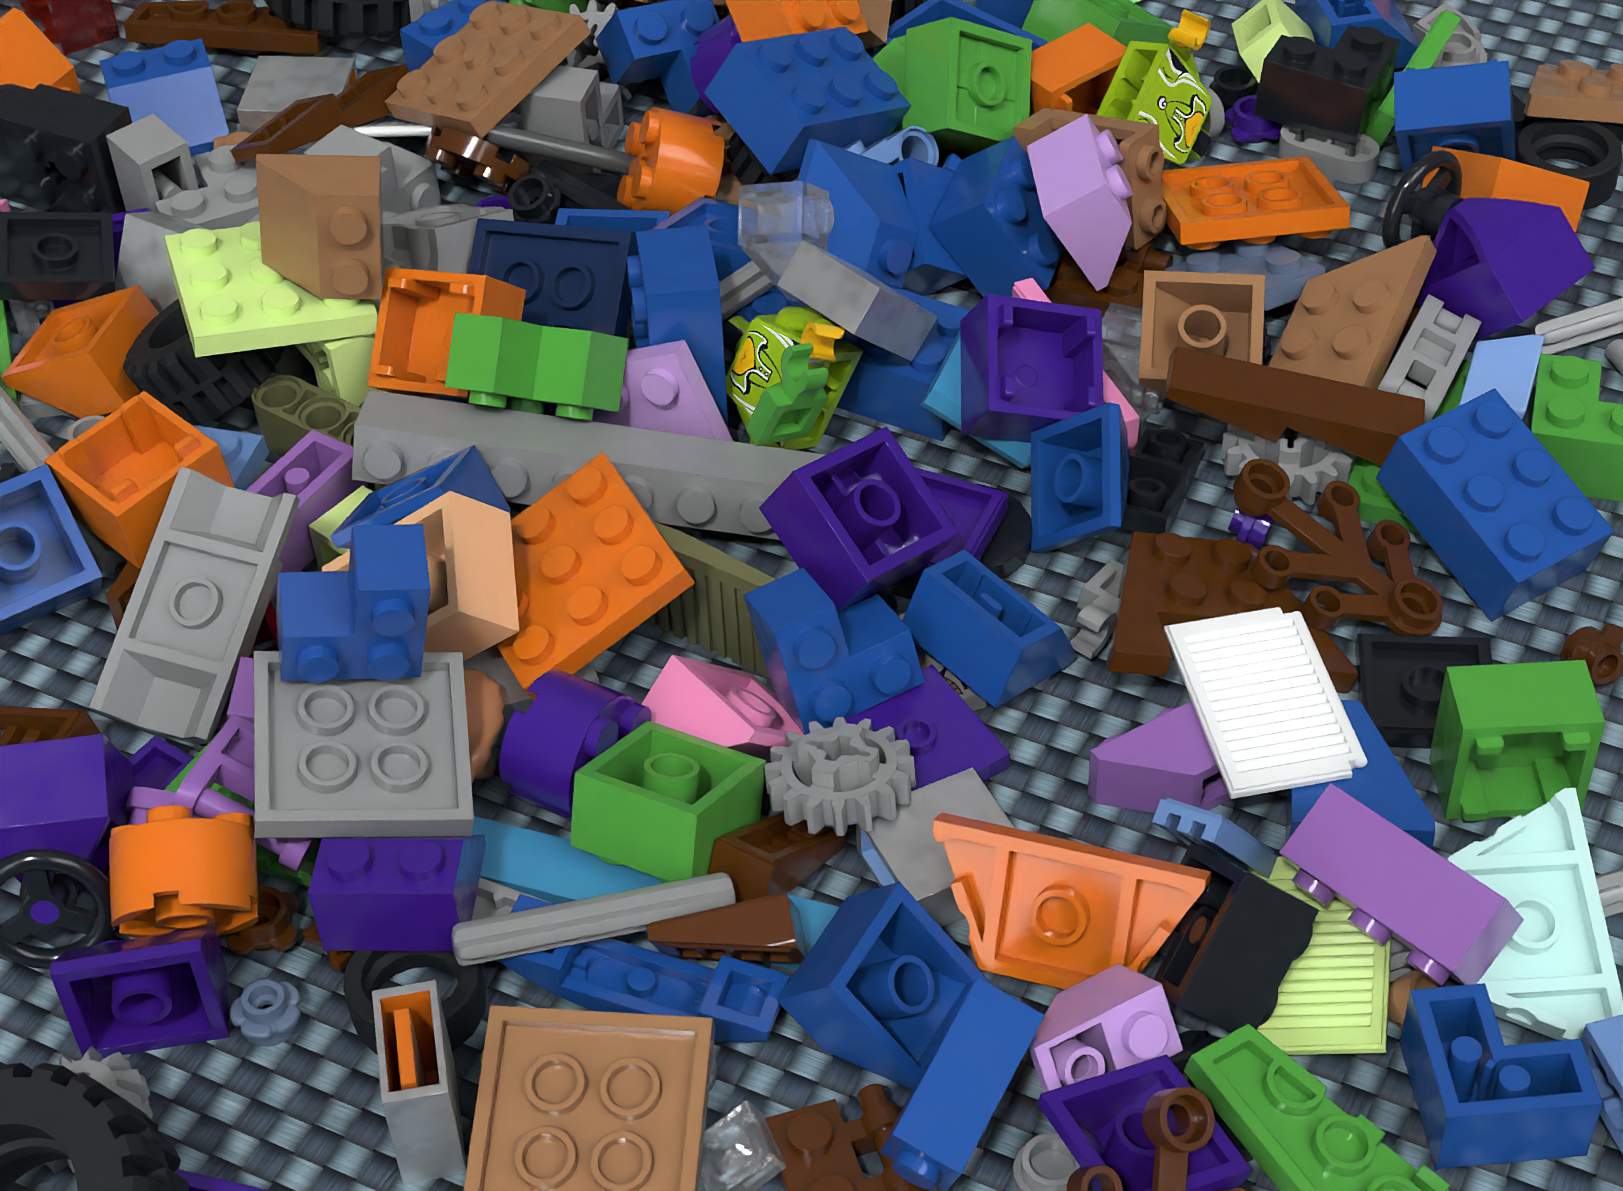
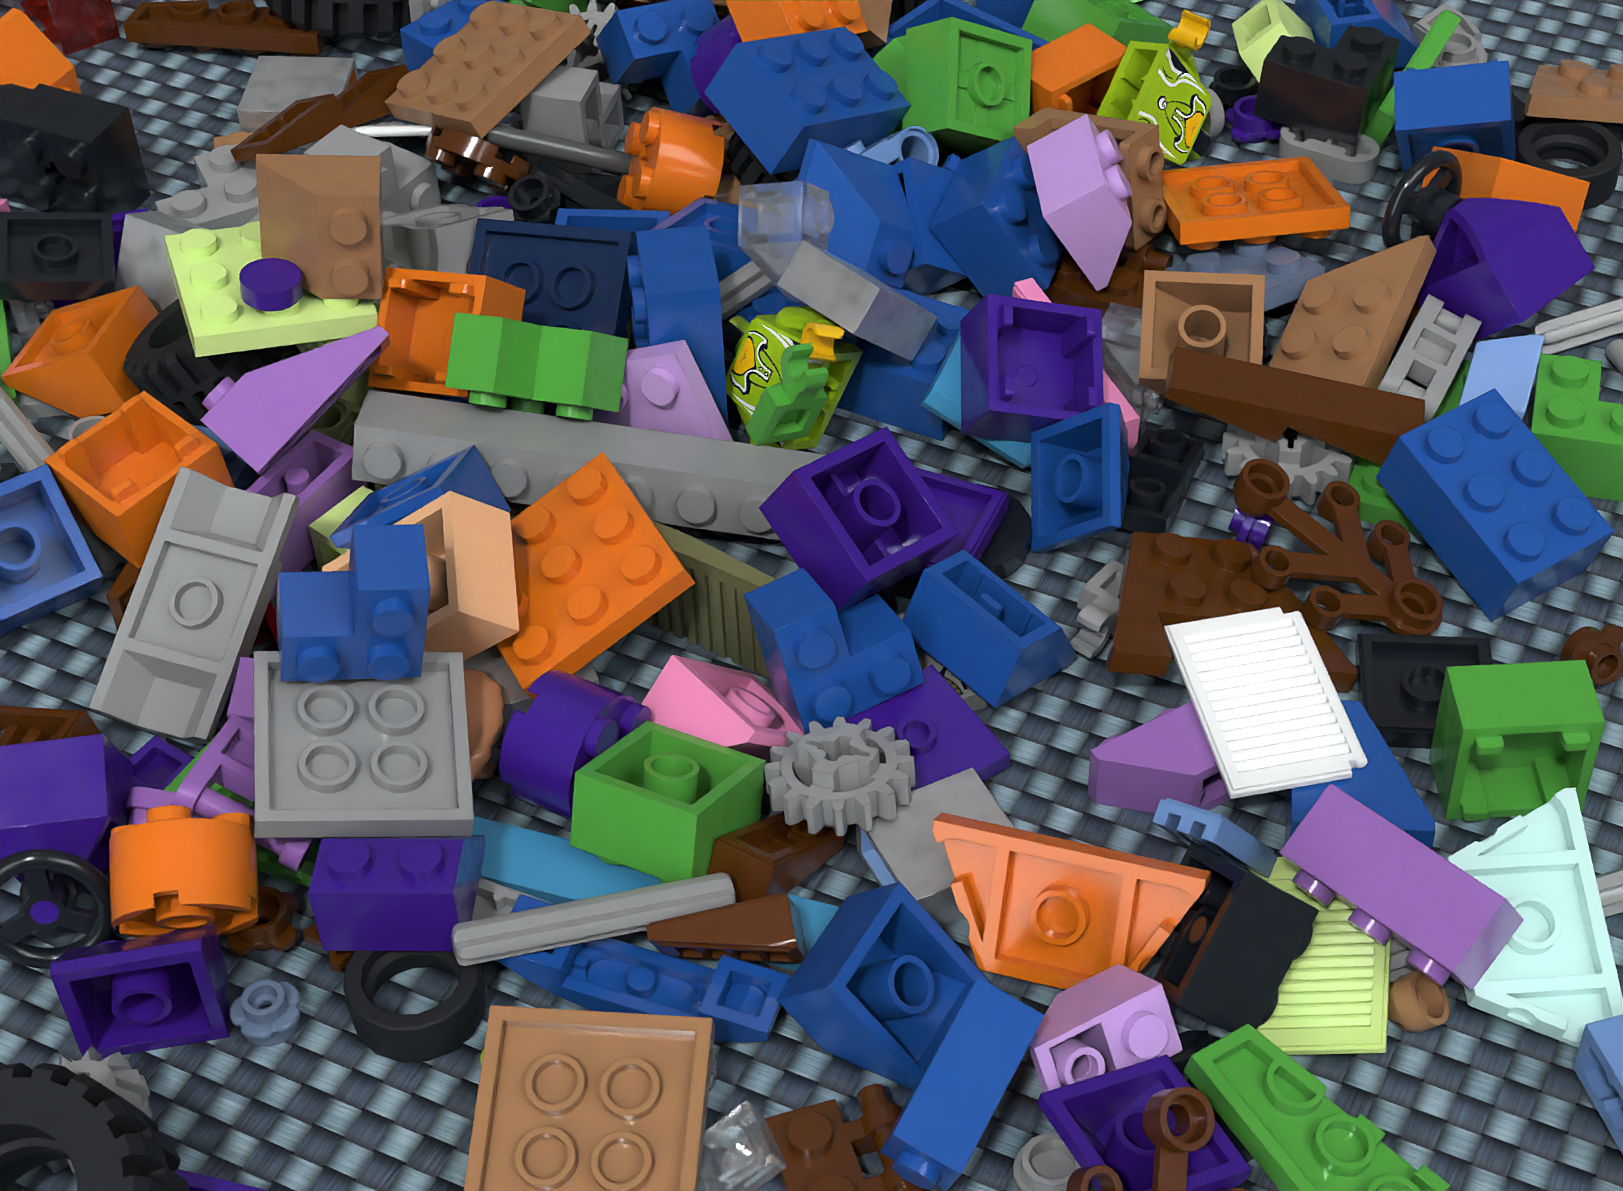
slope [99,38,230,155] -> none
light grey brick [106,113,199,212] -> none
flat silver piece [372,980,467,1185] -> none
blue brick [1400,983,1603,1169] -> none
none -> medium lavender slope [201,326,390,475]
none -> dark purple tile [239,258,302,312]

